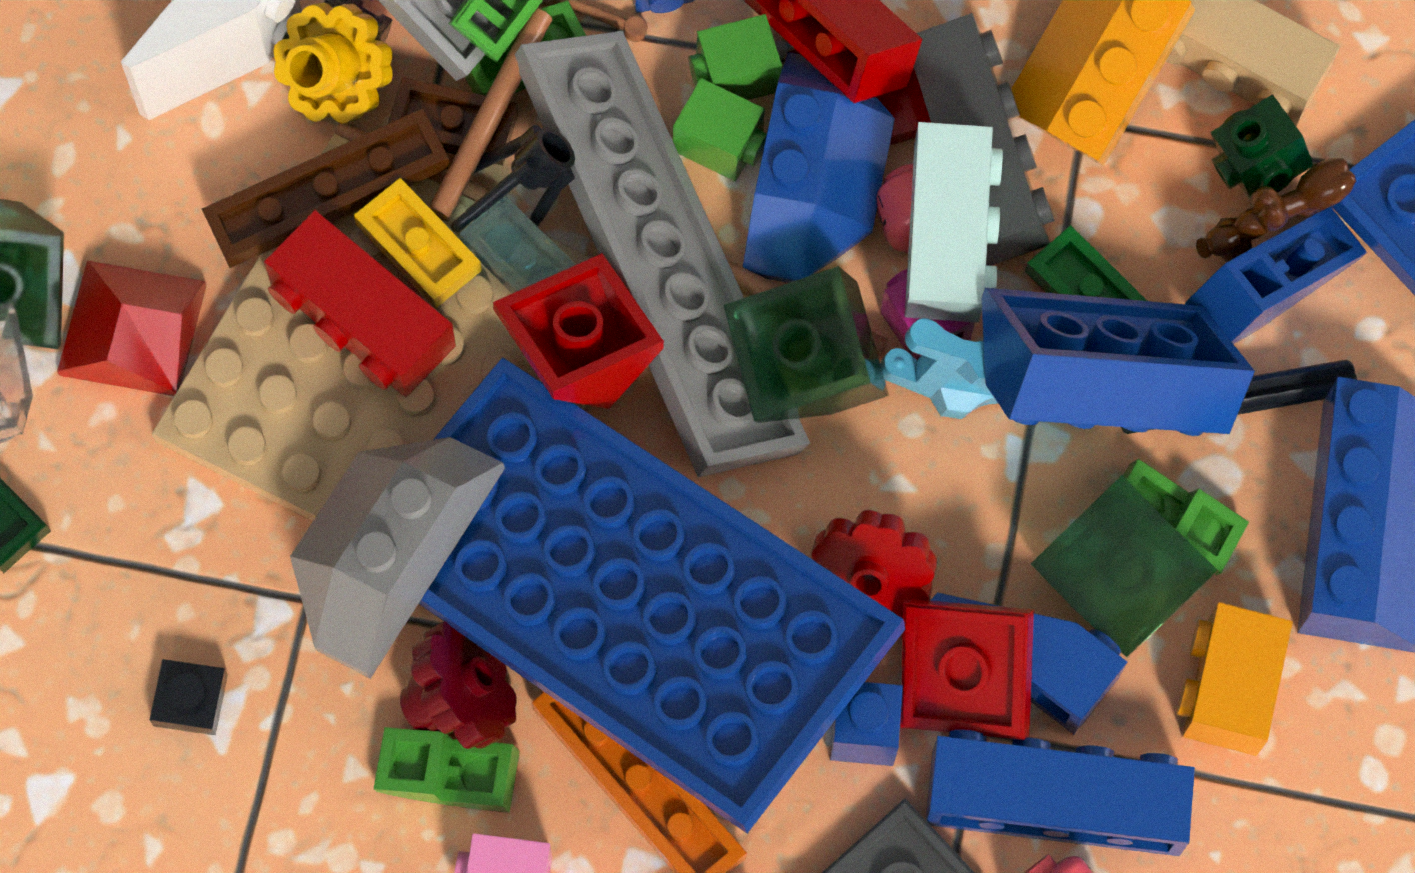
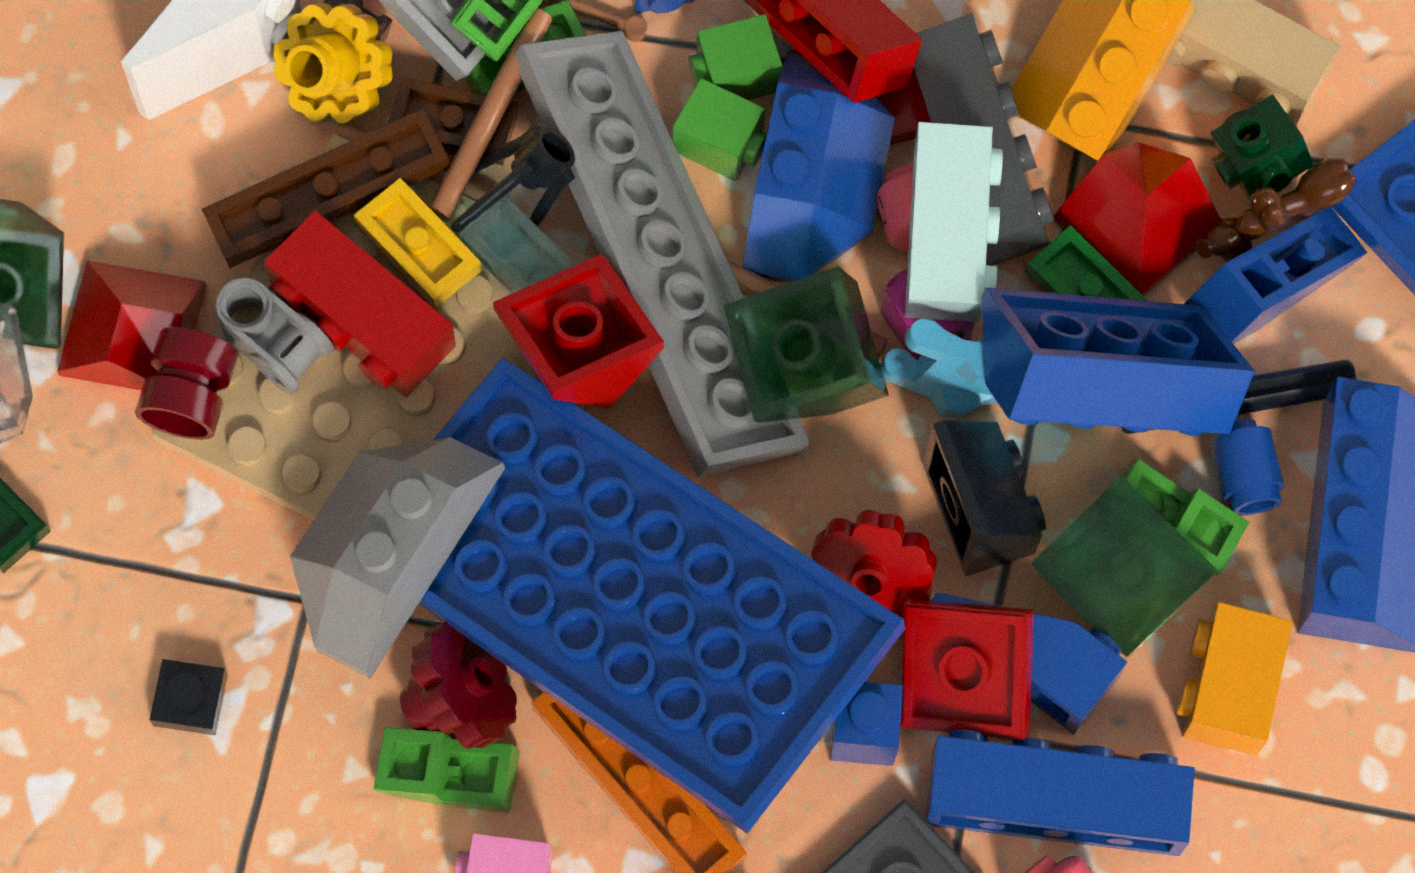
none -> dark red wheel [135,327,238,440]
none -> light grey piece [216,278,335,395]
none -> black slope [923,420,1046,577]
none -> red slope [1054,142,1221,296]
none -> blue brick [1210,419,1285,516]

